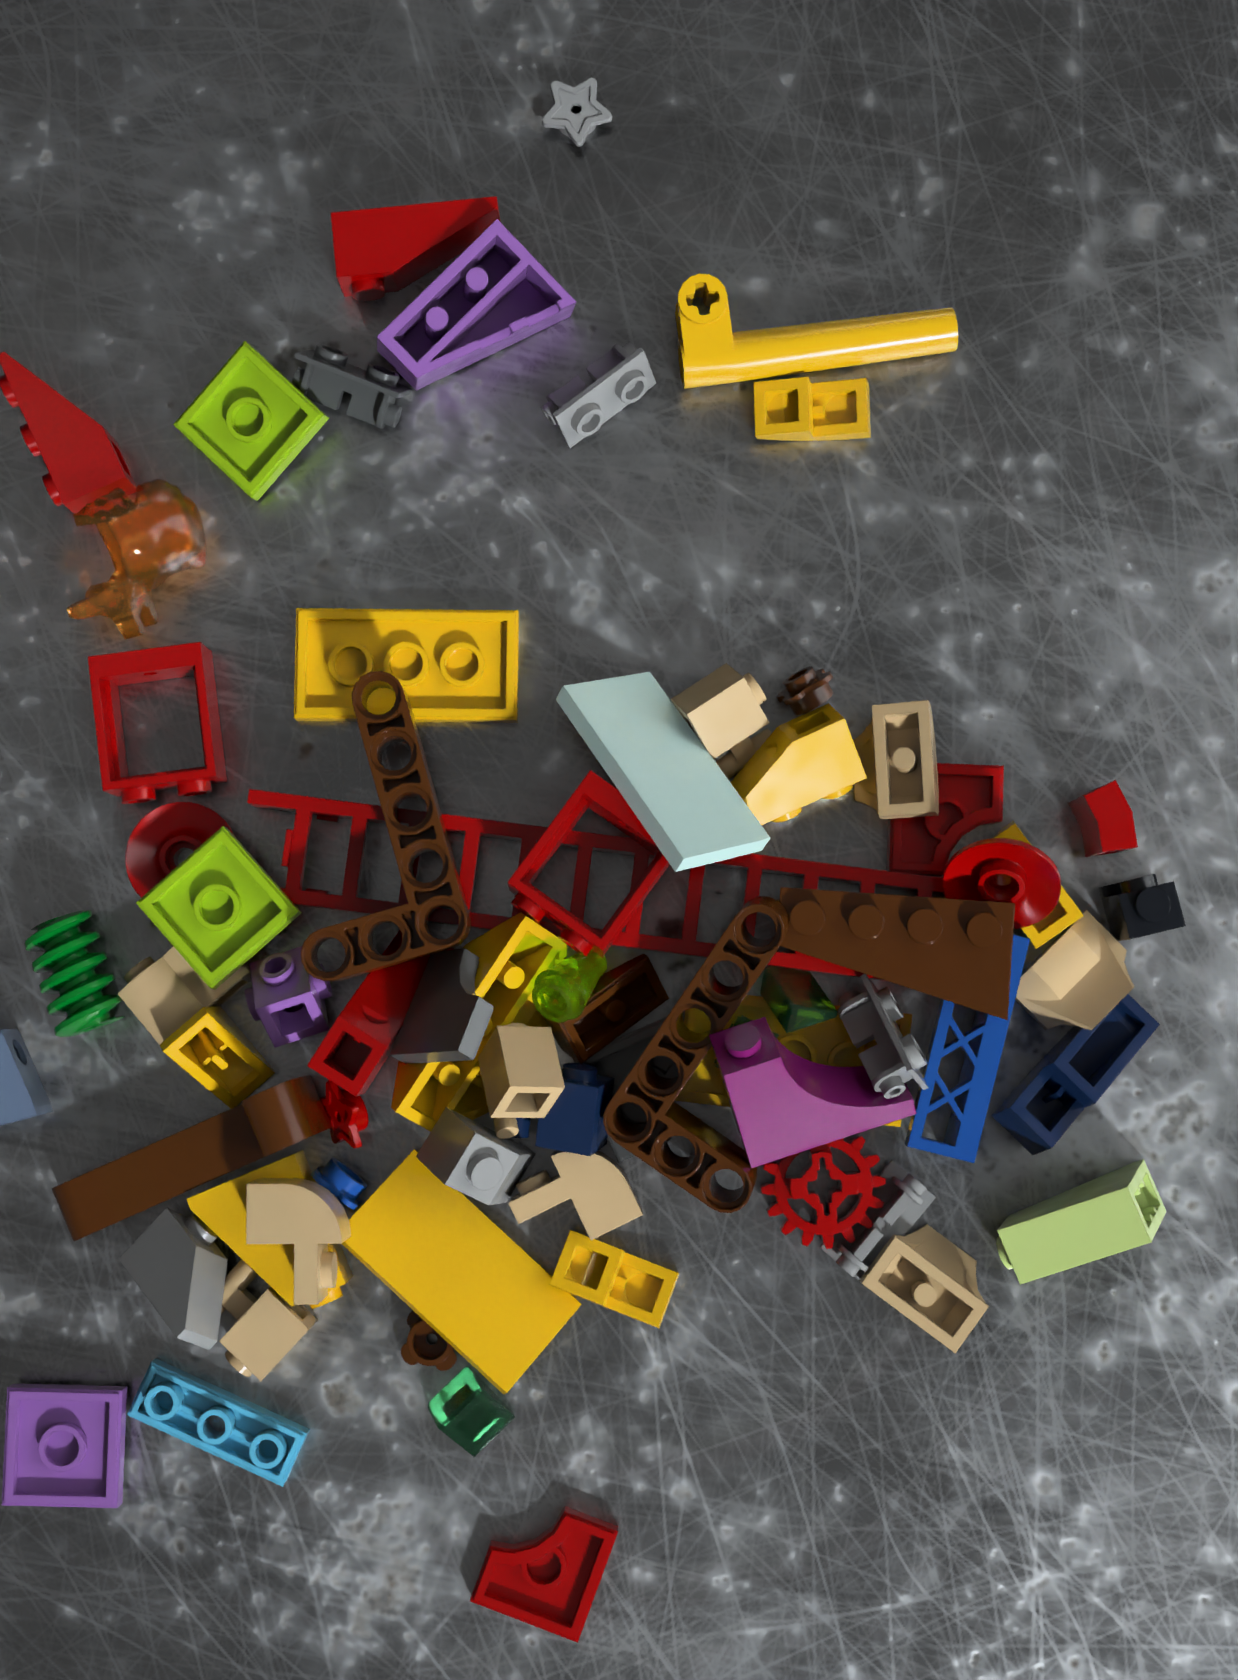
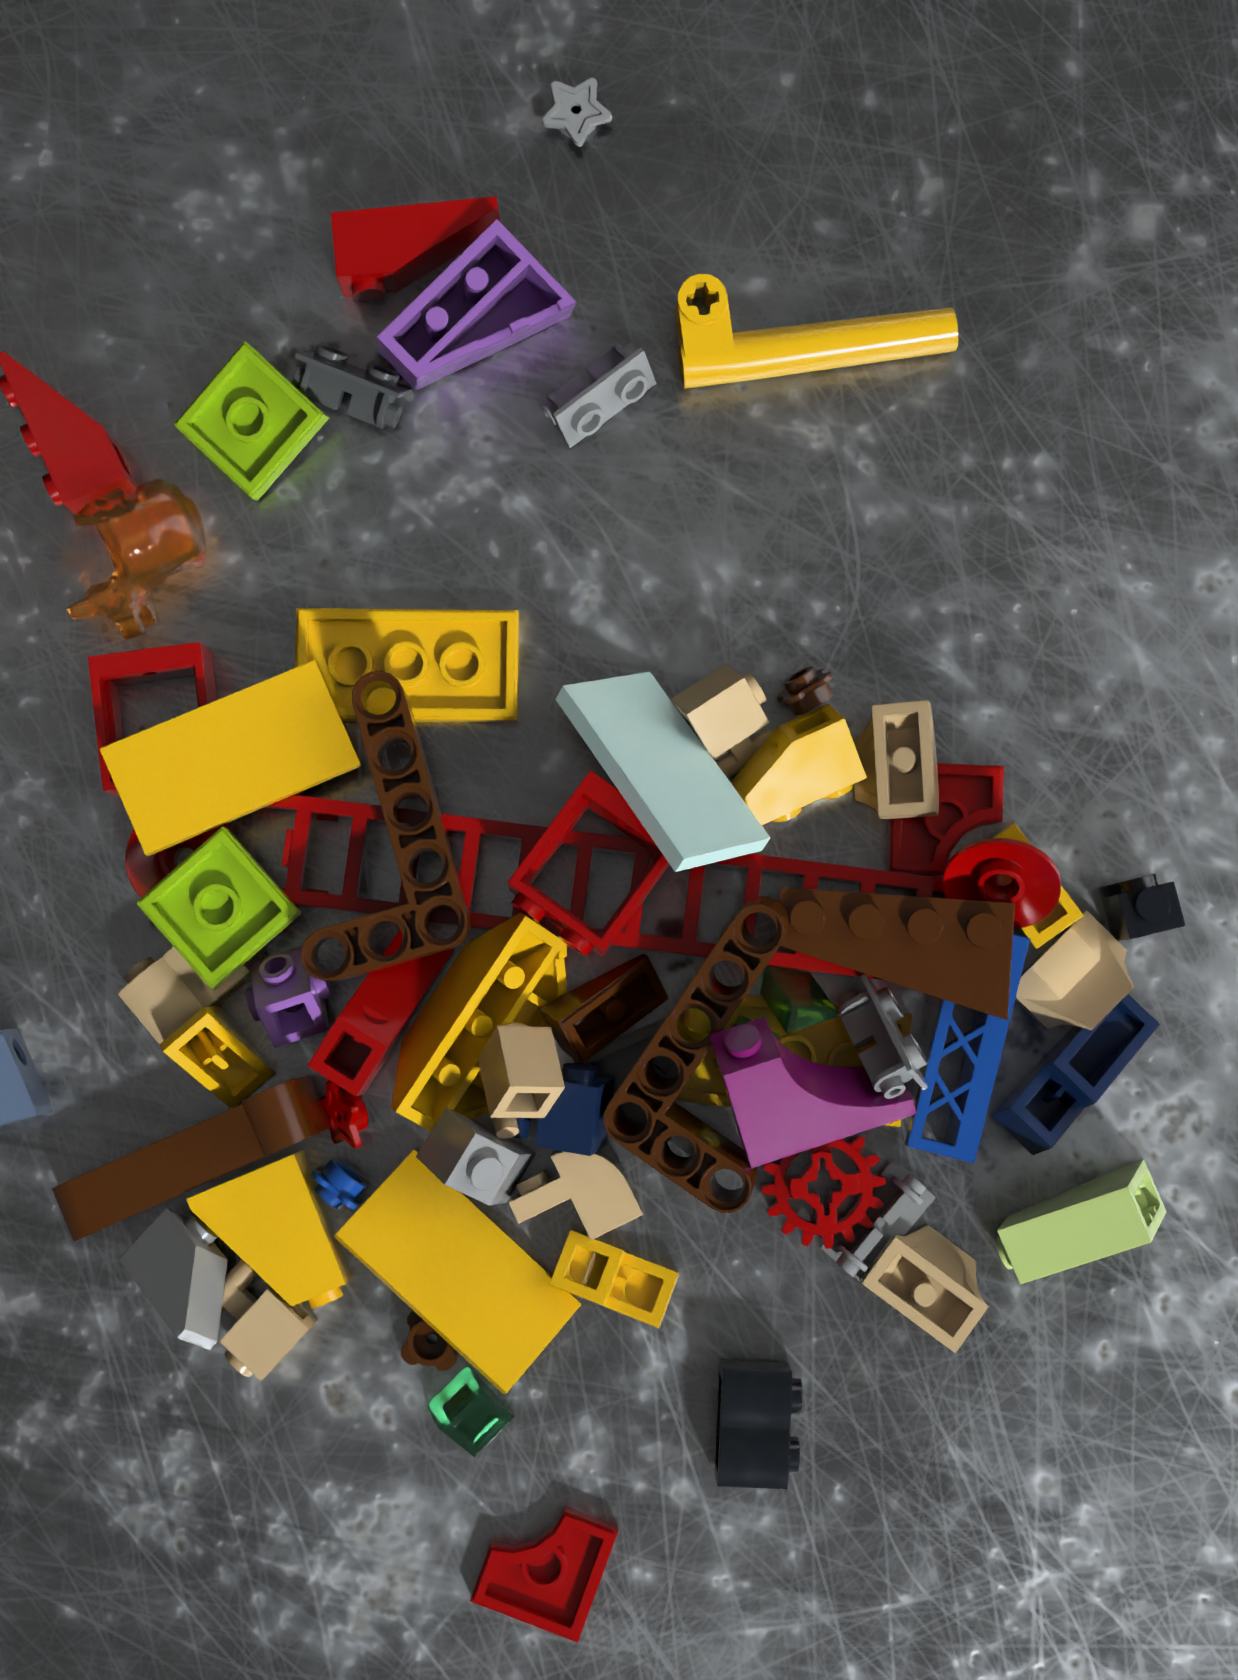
medium lavender plate [2,1384,127,1508] -> none
green piece [24,910,125,1037] -> none
medium azure tile [127,1358,310,1487] -> none
tan brick [246,1178,351,1305] -> none
dark grey tile [390,948,494,1064] -> none
clear neon green cone [532,950,607,1023] -> none
yellow slope [754,377,871,441] -> none
red piece [1068,780,1138,857] -> none
none -> yellow tile [100,660,361,856]
none -> black brick [715,1360,802,1489]

